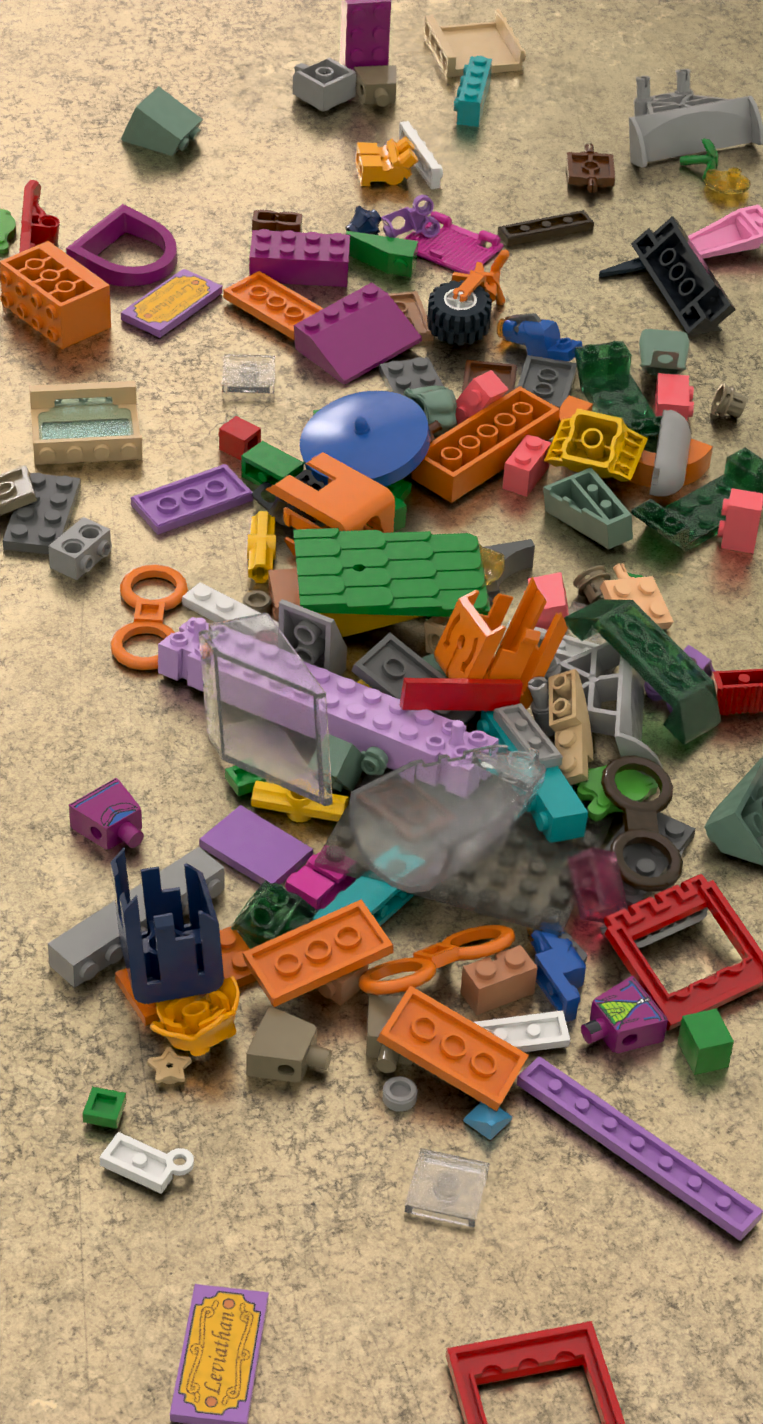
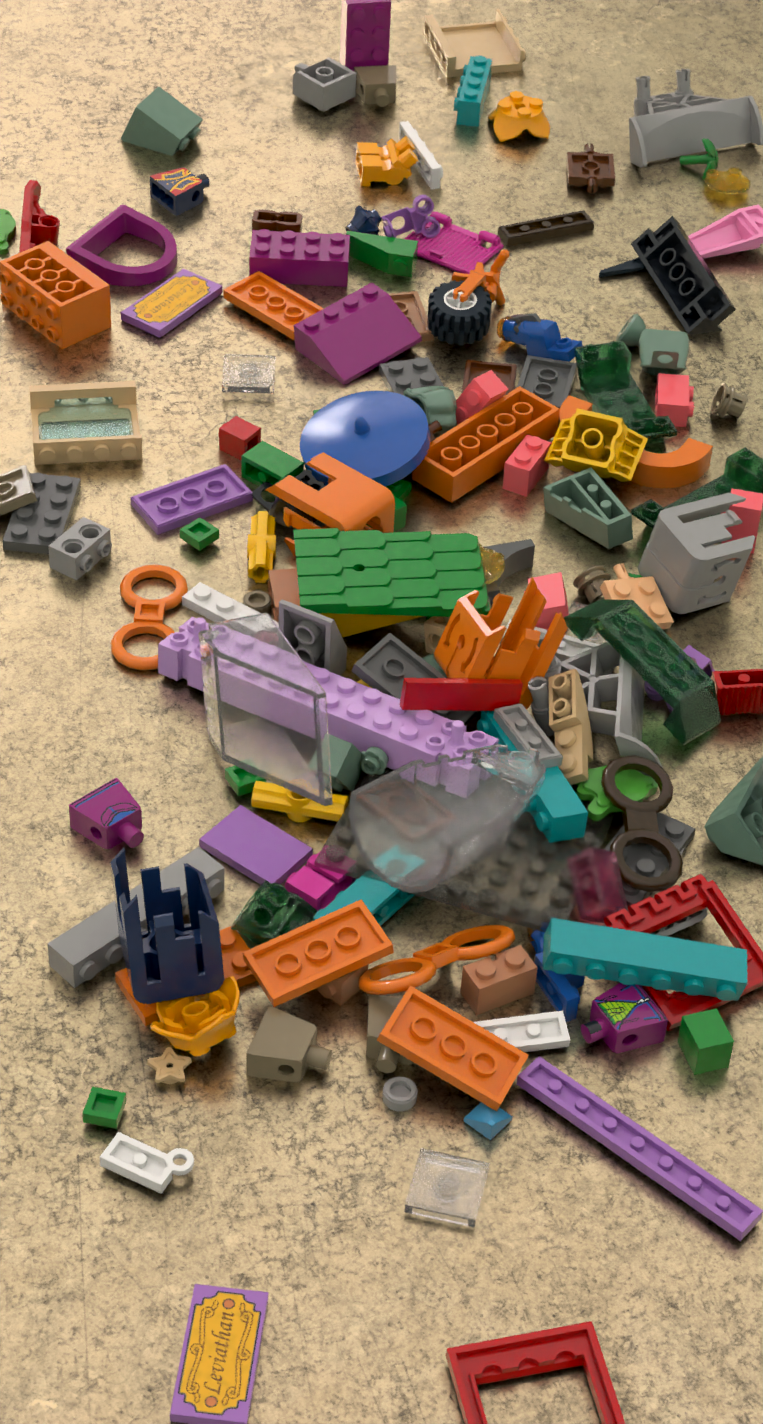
light grey brick [649,409,691,496] -> none
none -> dark blue torso [150,168,210,216]
none -> green plate [180,517,219,551]
none -> light orange brick [488,91,550,142]
none -> teal brick [542,918,748,1001]
none -> sand green brick [616,314,646,347]
none -> light grey piece [638,493,755,614]

